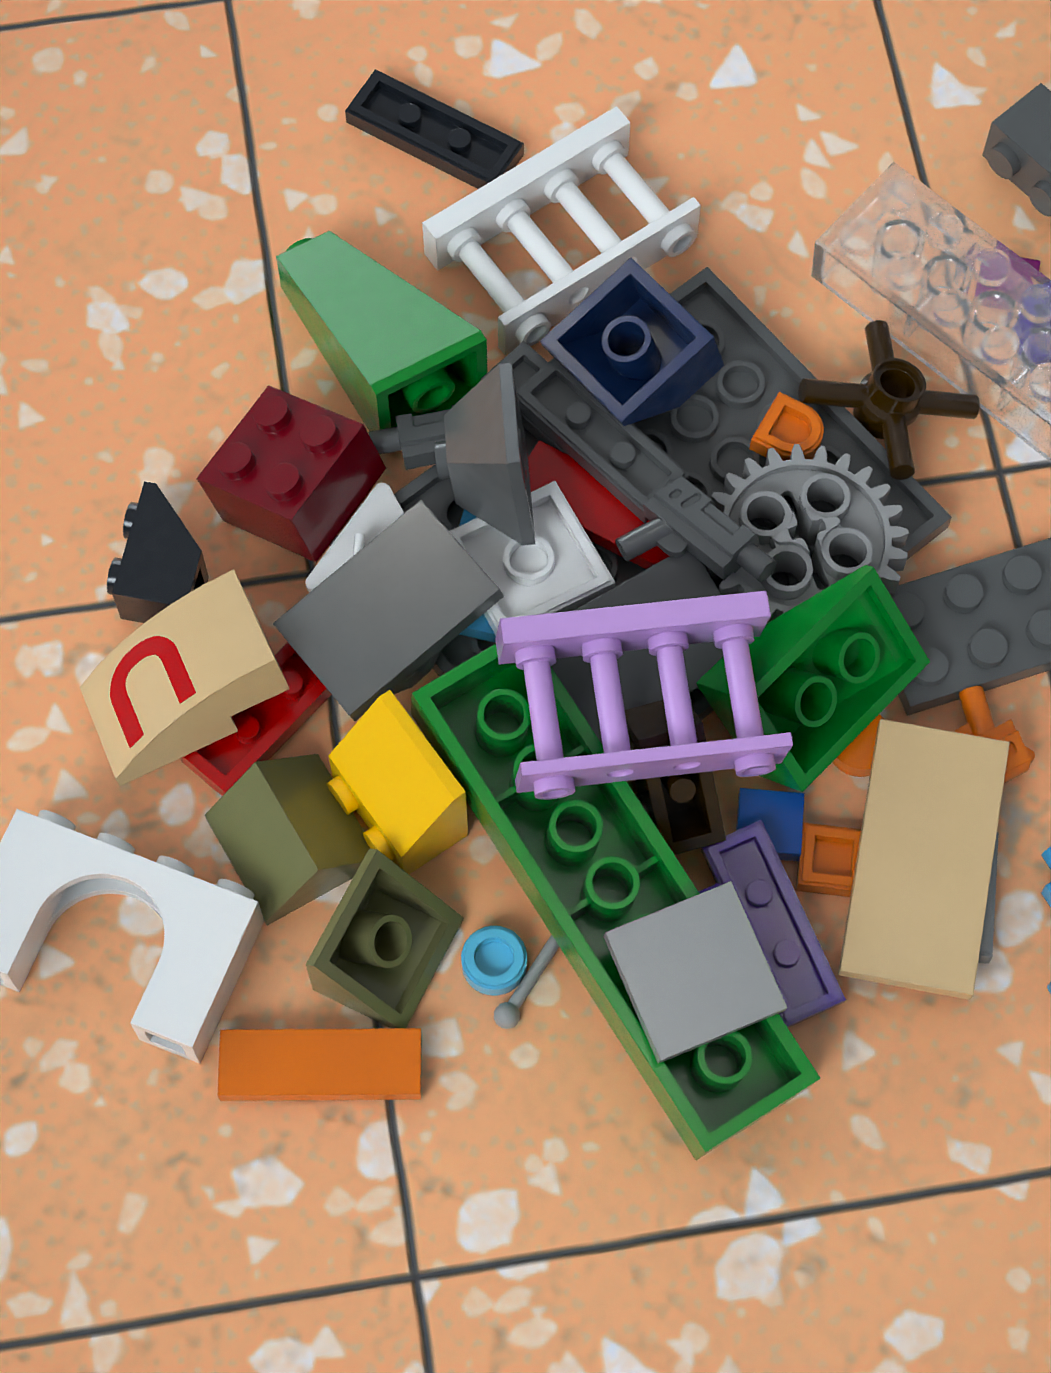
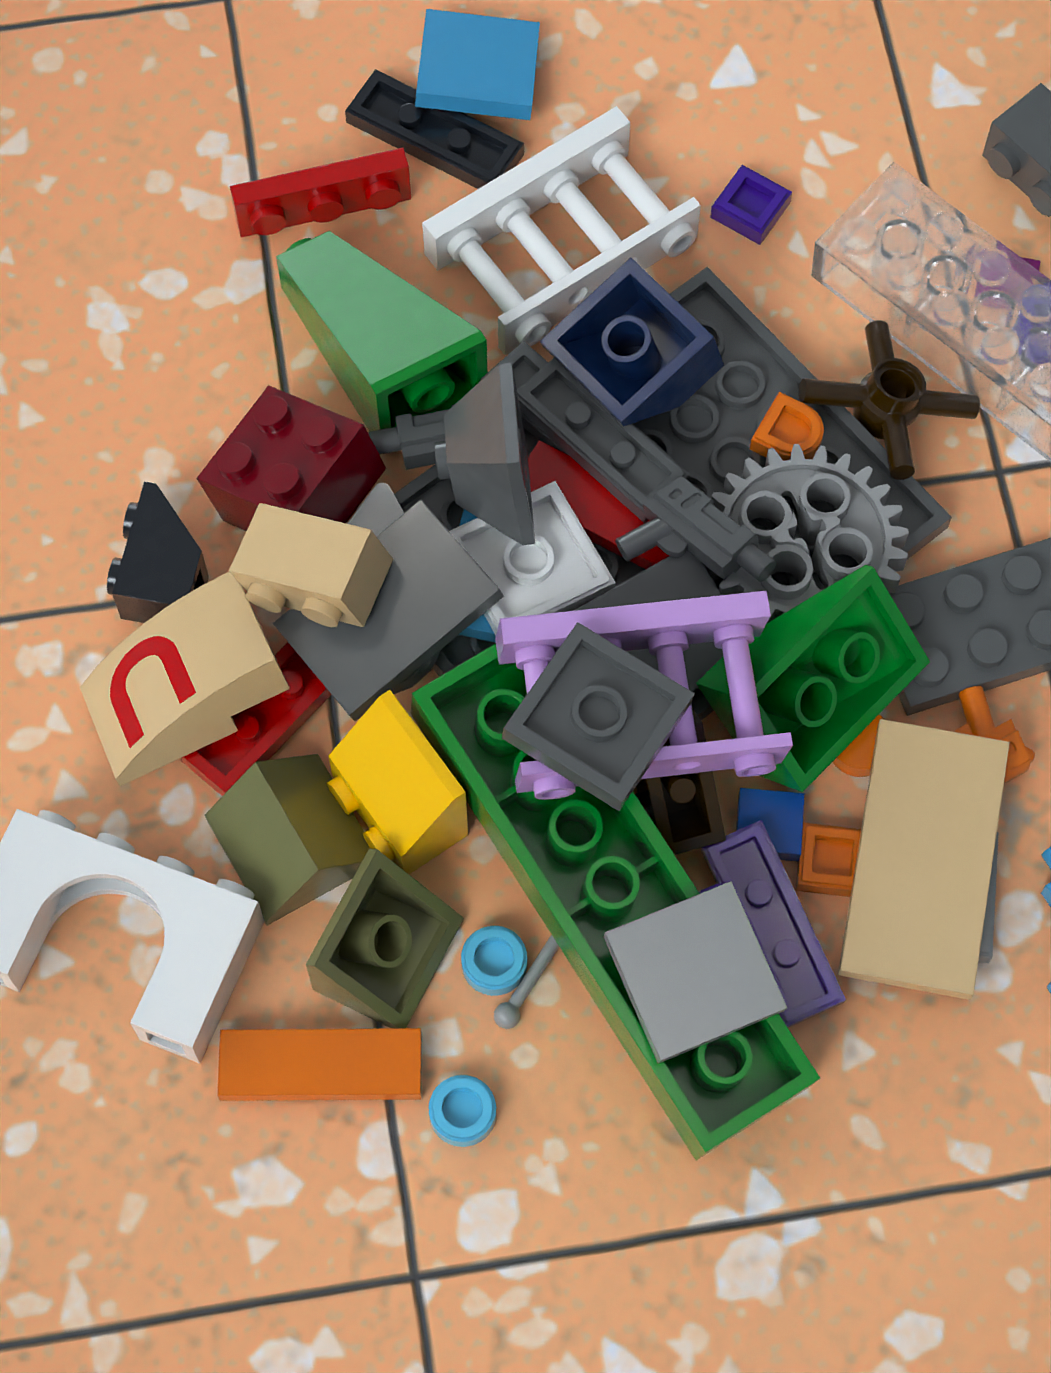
none -> tan brick [229,503,393,627]
none -> red plate [230,147,411,238]
none -> dark azure tile [415,9,540,120]
none -> medium azure tile [429,1075,496,1147]
none -> dark grey plate [502,622,695,811]
none -> dark purple tile [710,165,792,245]

